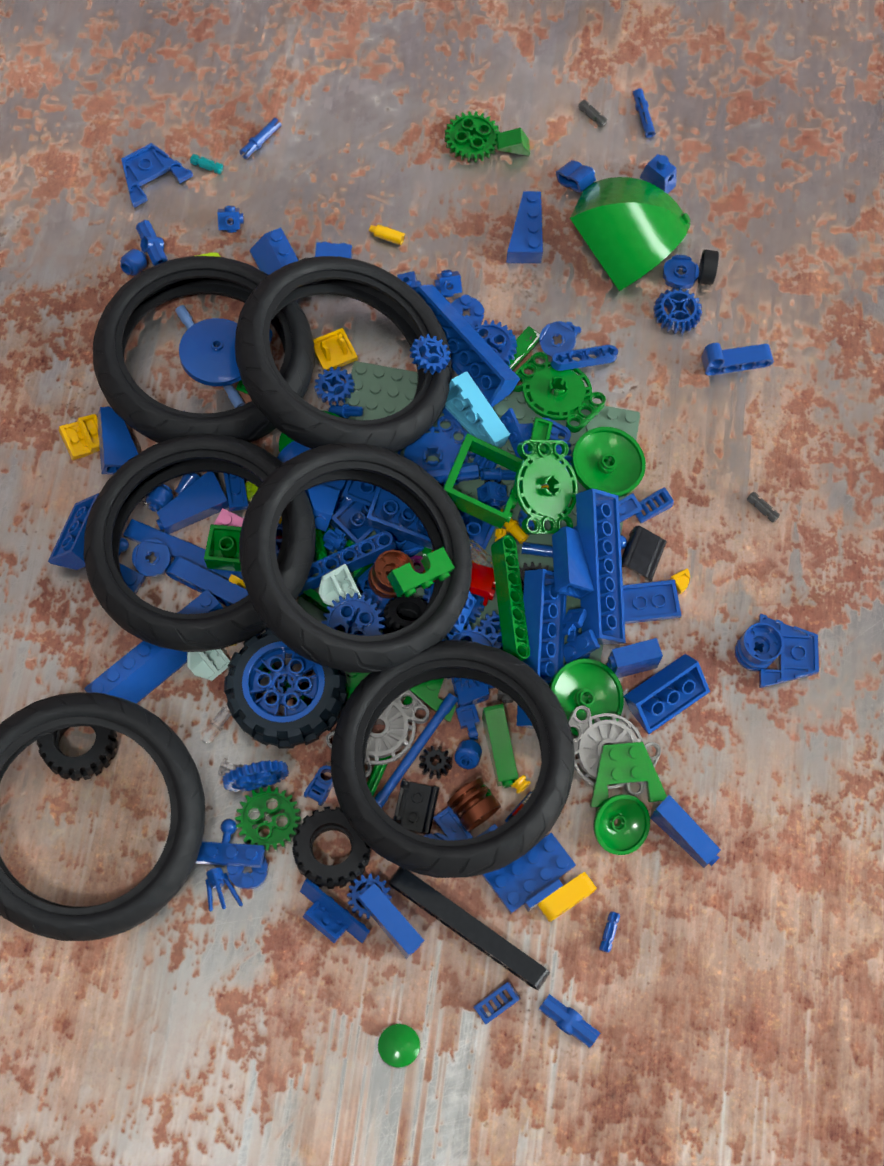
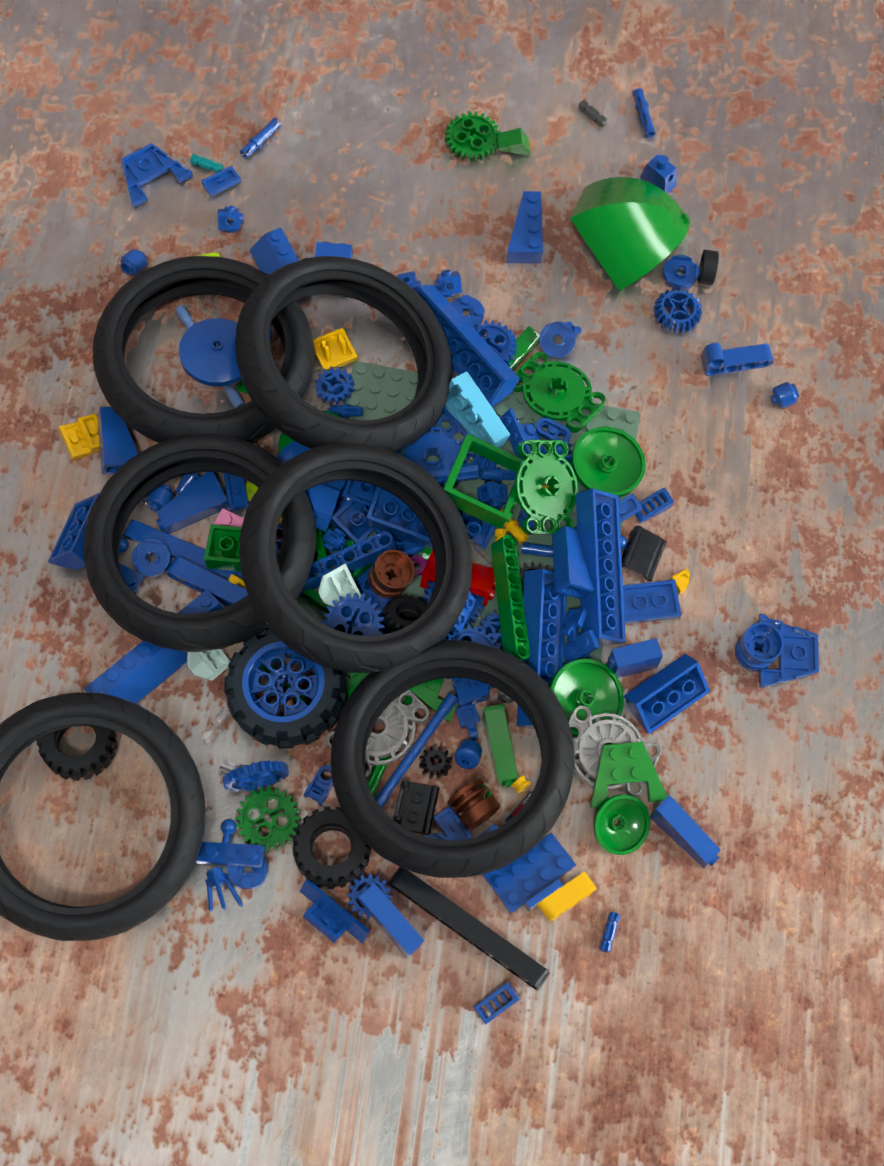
blue piece [136,220,168,266] -> none
yellow cylinder [369,224,405,246] -> none
green dish [378,1024,420,1068] -> none
green arch [387,547,455,598] -> none
blue gear [410,334,451,374] -> none
green tile [527,417,553,454] -> none
blue piece [539,994,600,1049] -> none
blue beam [551,345,618,371] -> none
blue brick [556,160,596,192] -> none
dark grey axle [747,492,780,522] -> none
none -> blue plate [201,166,241,197]
none -> blue head [770,382,799,409]

